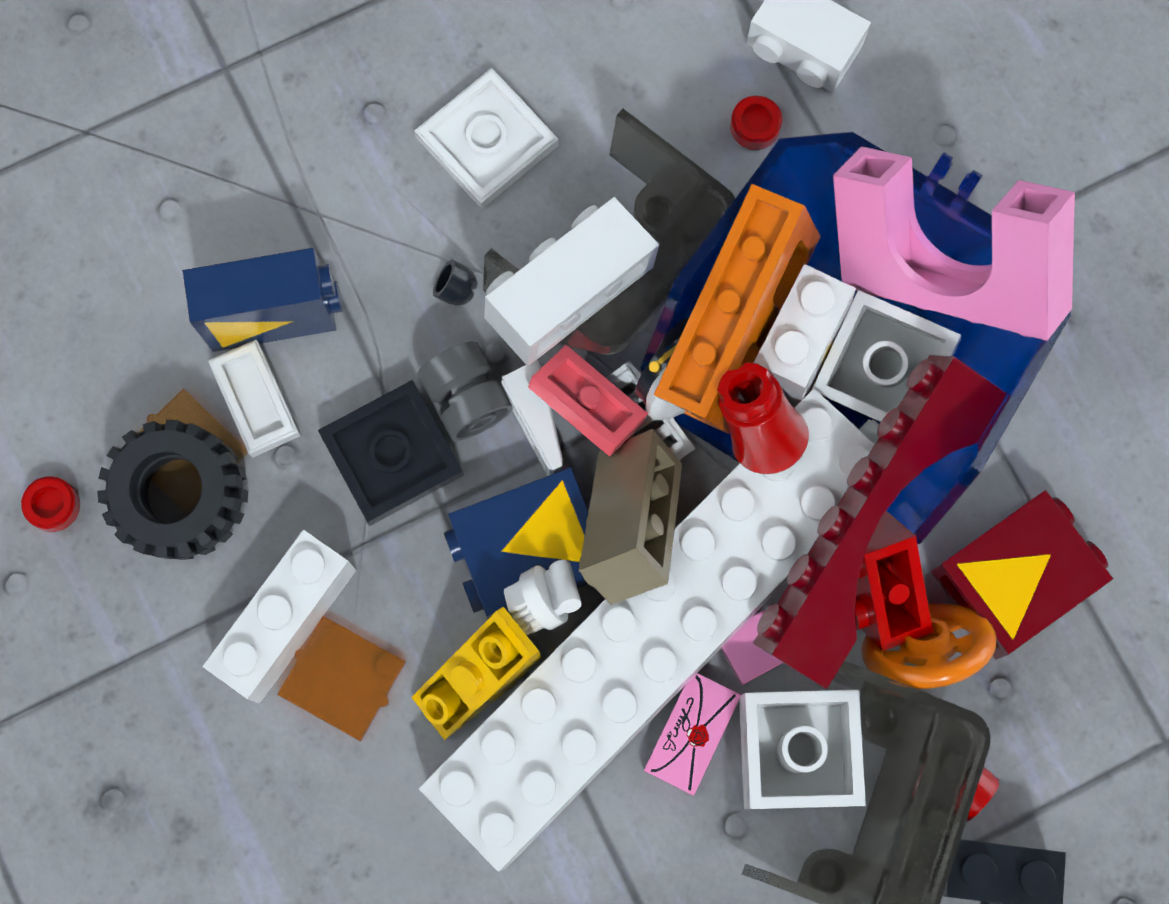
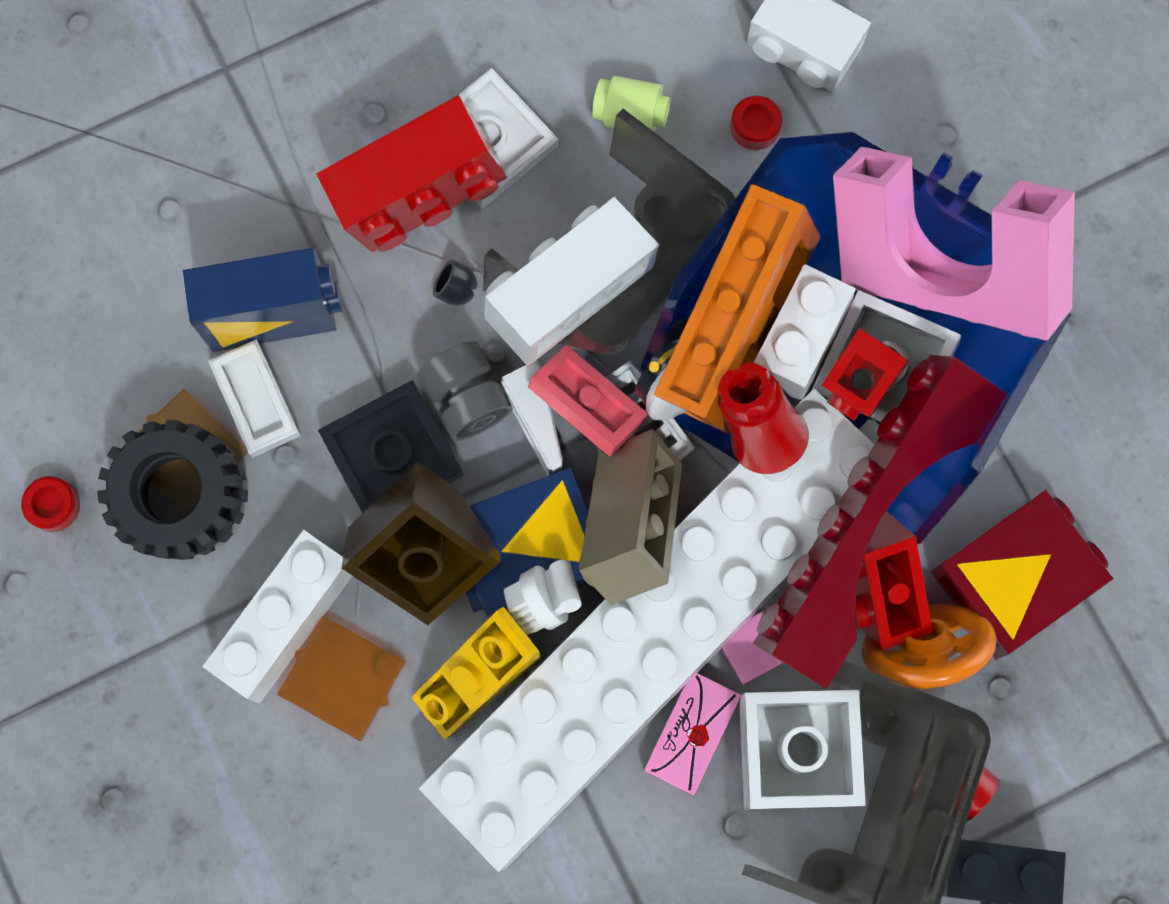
none -> red brick [316,95,507,252]
none -> dark brown slope [341,462,500,626]
none -> yellowish green brick [592,75,671,136]
none -> red brick [821,328,909,421]

